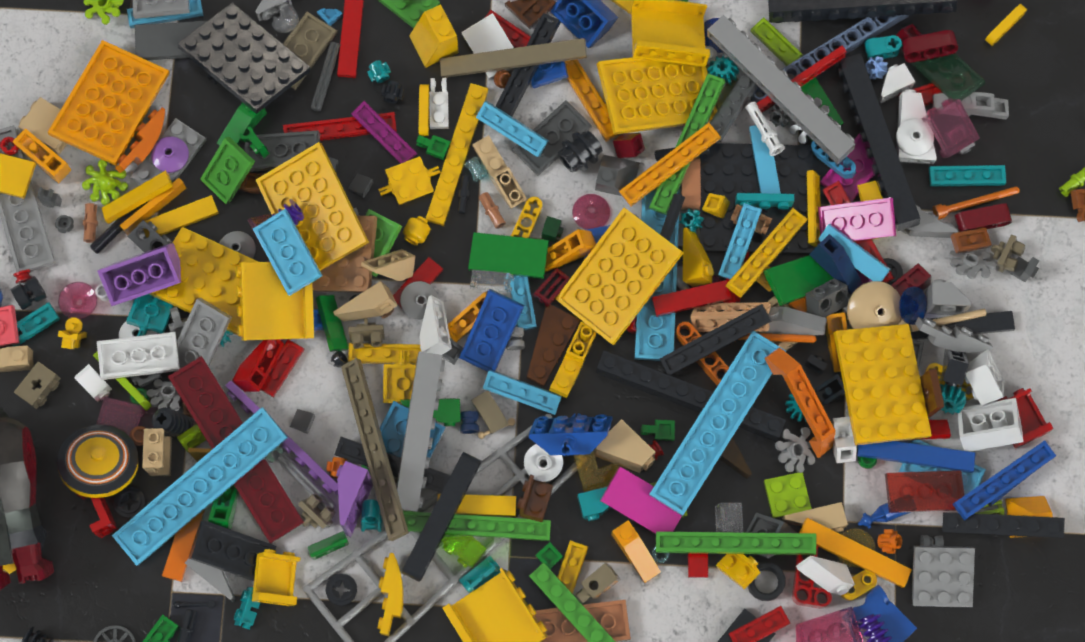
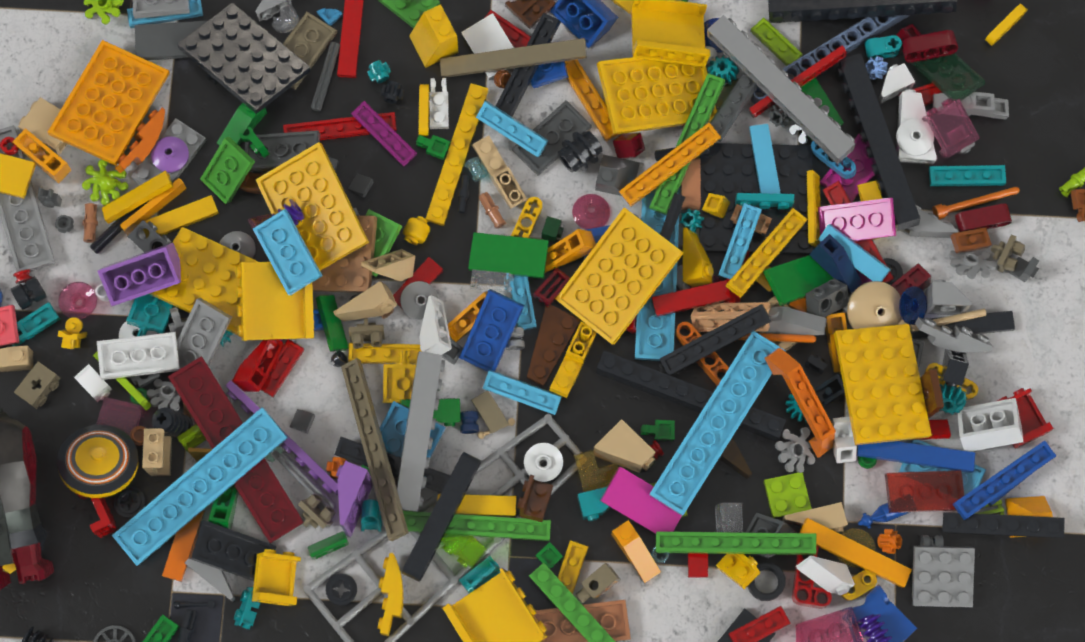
yellow plate [378,156,441,205] -> none
blue slope [529,413,613,456] -> none
white pin [745,101,785,156] -> none
white slope [964,350,1005,406] -> none

